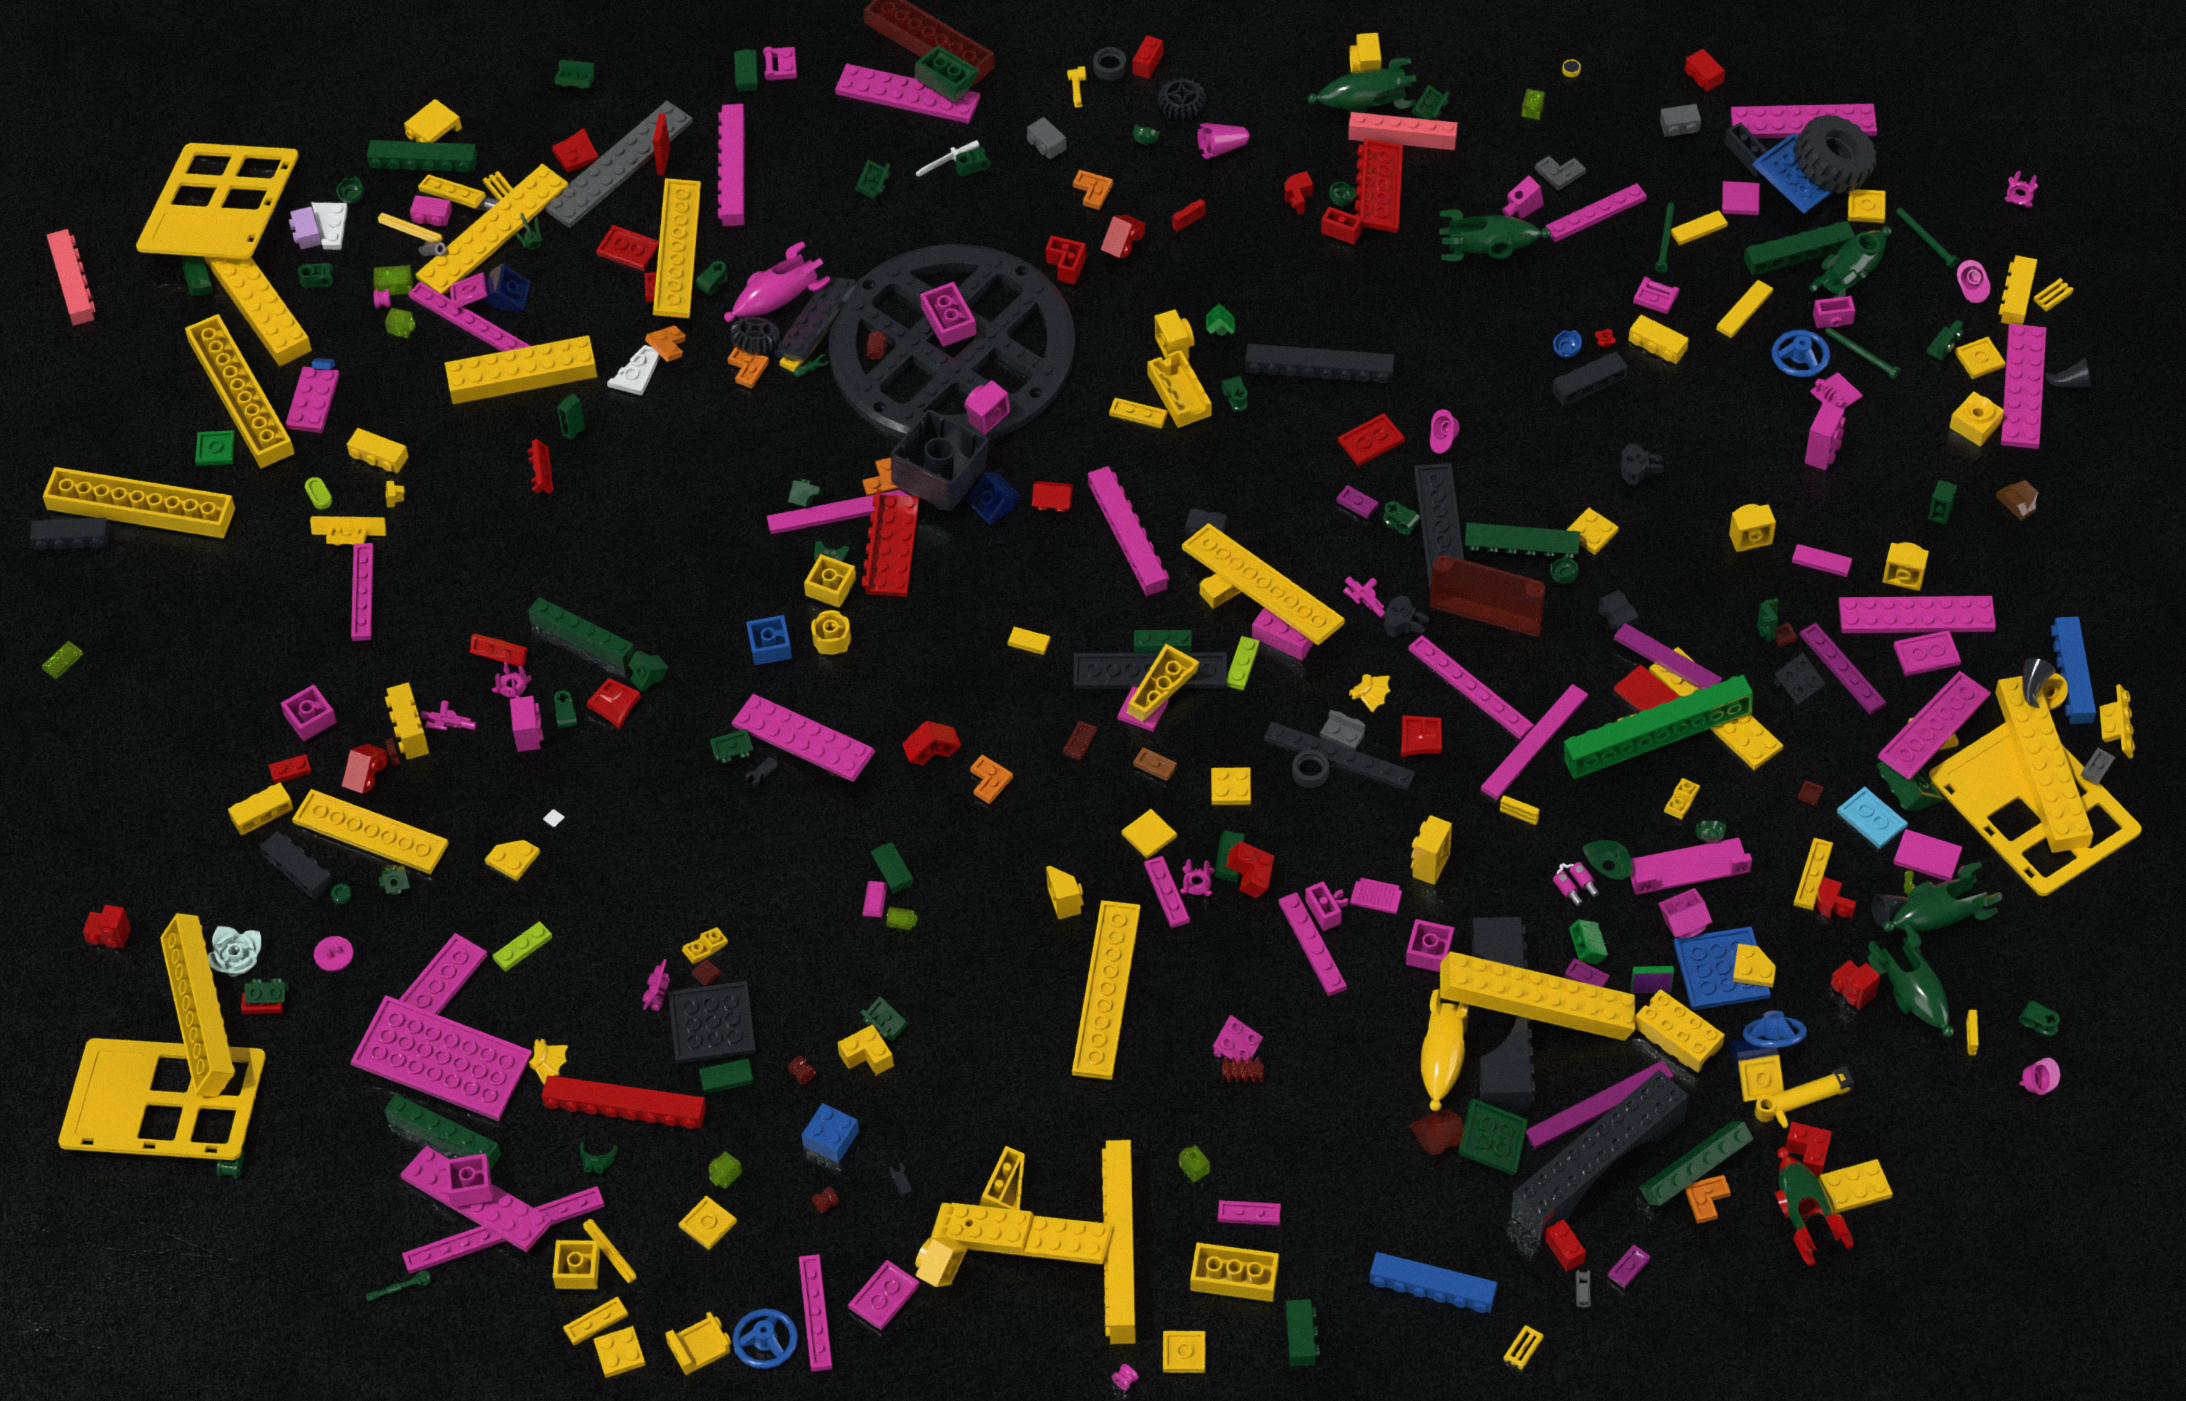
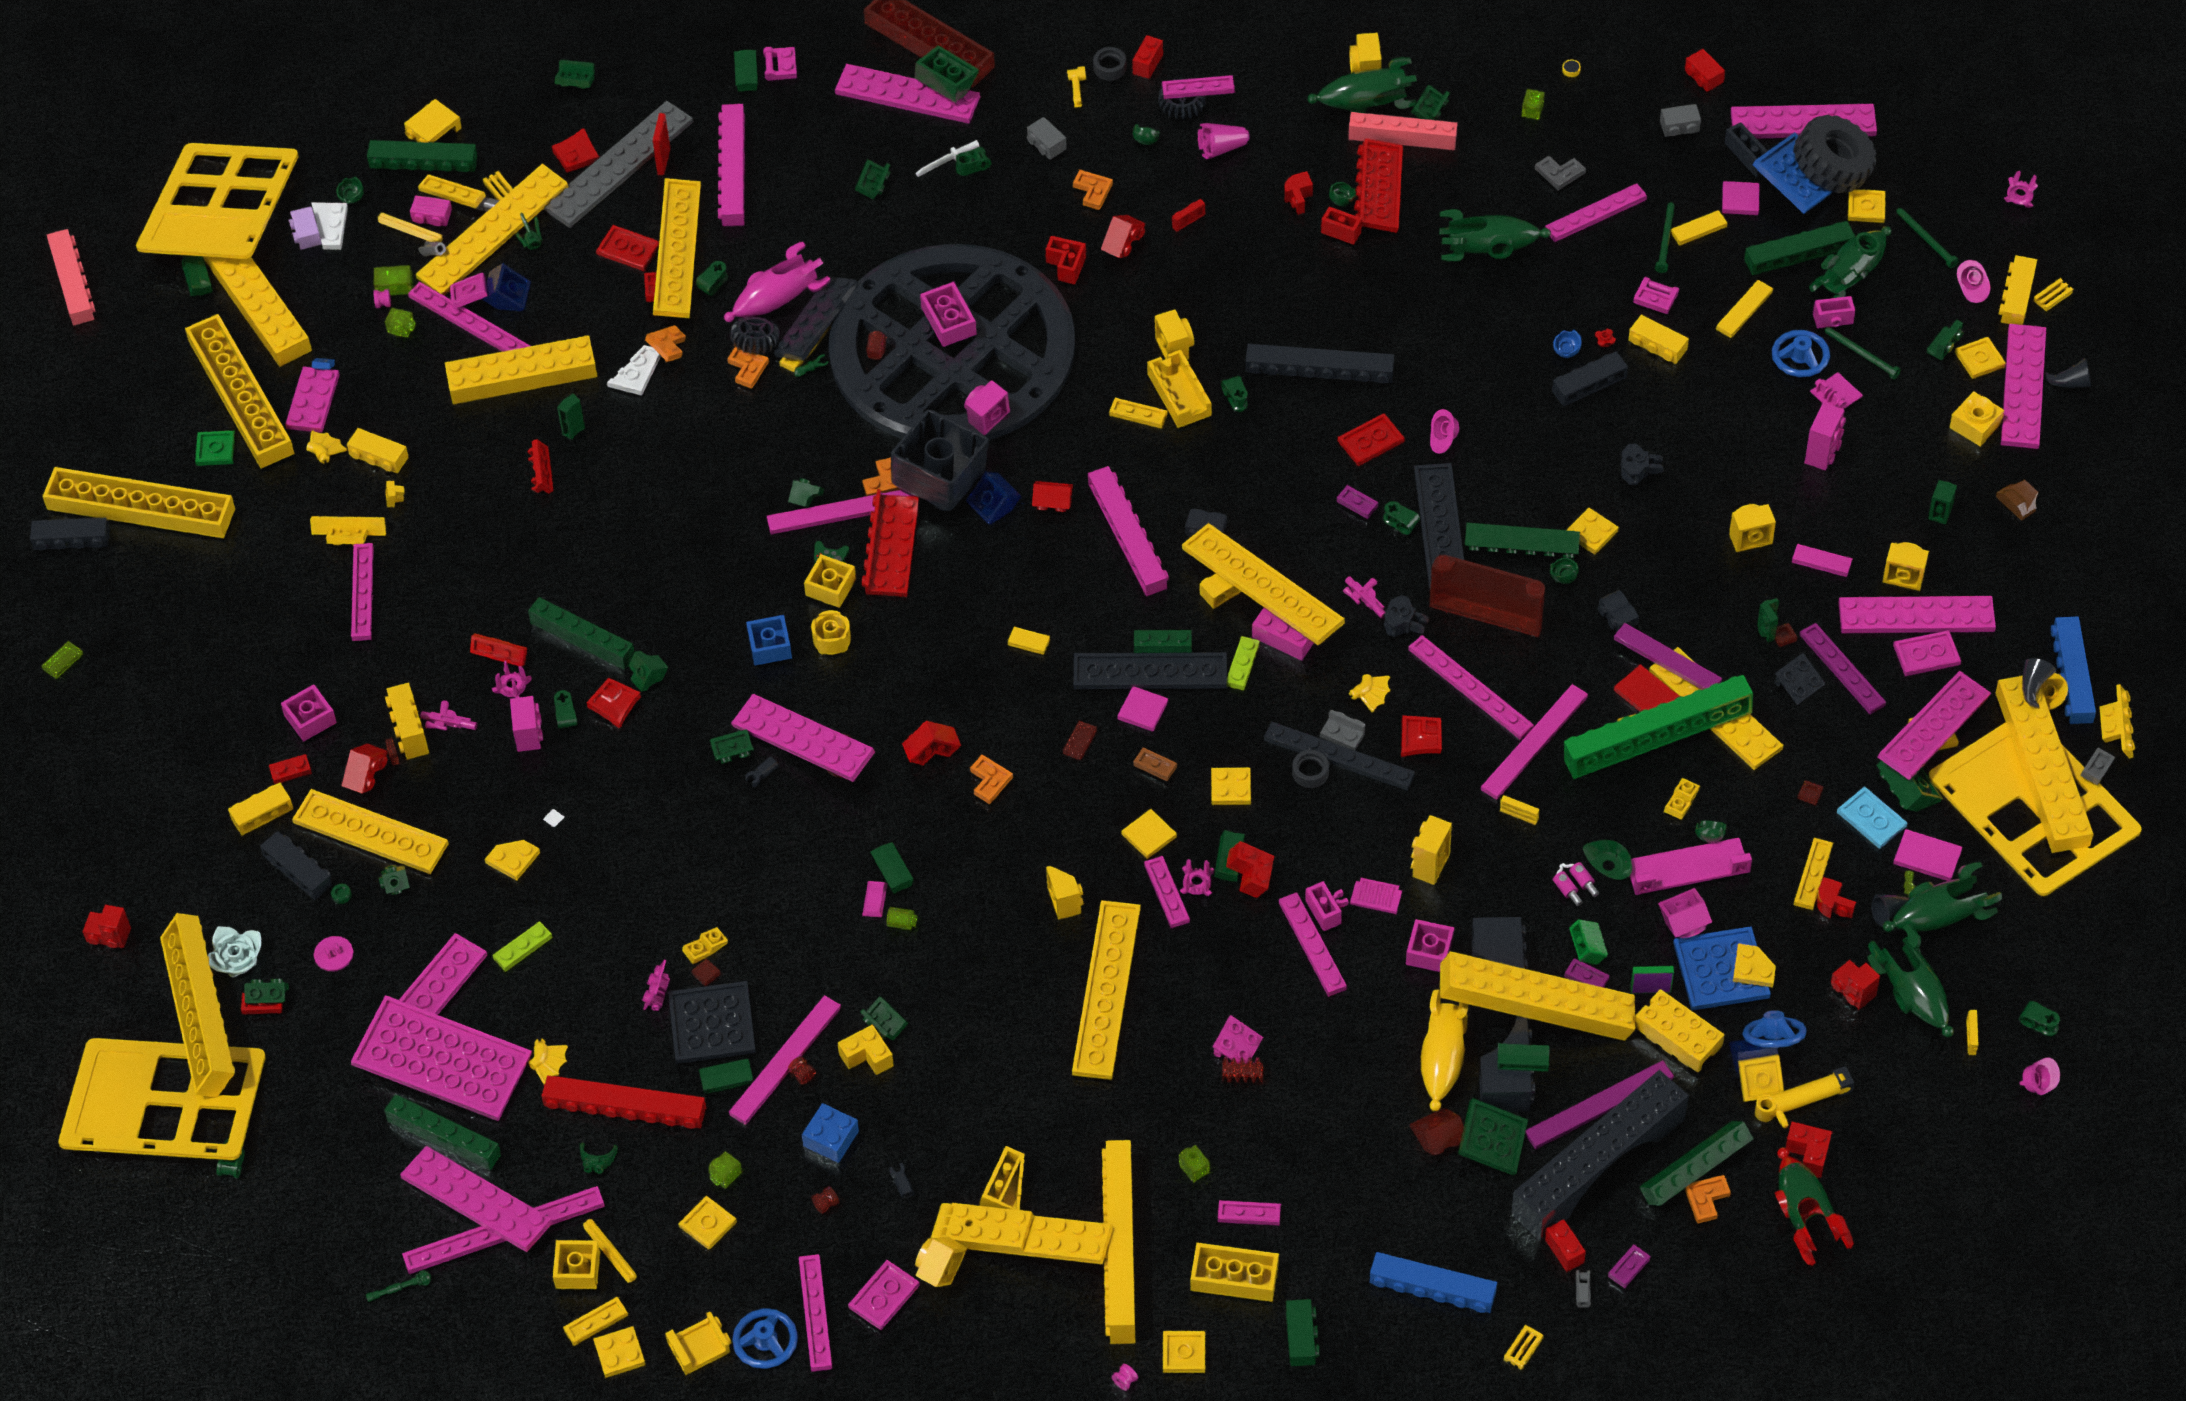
dark green piece [298,263,333,288] -> none
lime tile [305,477,332,509] -> none
dark pink brick [445,1153,493,1207] -> none
yellow wedge [1126,644,1199,722] -> none
green panel [1206,303,1235,336] -> none
dark pink torso [1502,176,1543,219] -> none
yellow plate [1819,1159,1892,1214] -> none
none -> yellow arm [307,430,347,464]
none -> dark pink tile [729,995,841,1125]
none -> dark pink tile [1162,75,1234,99]
none -> dark green piece [1497,1043,1549,1072]

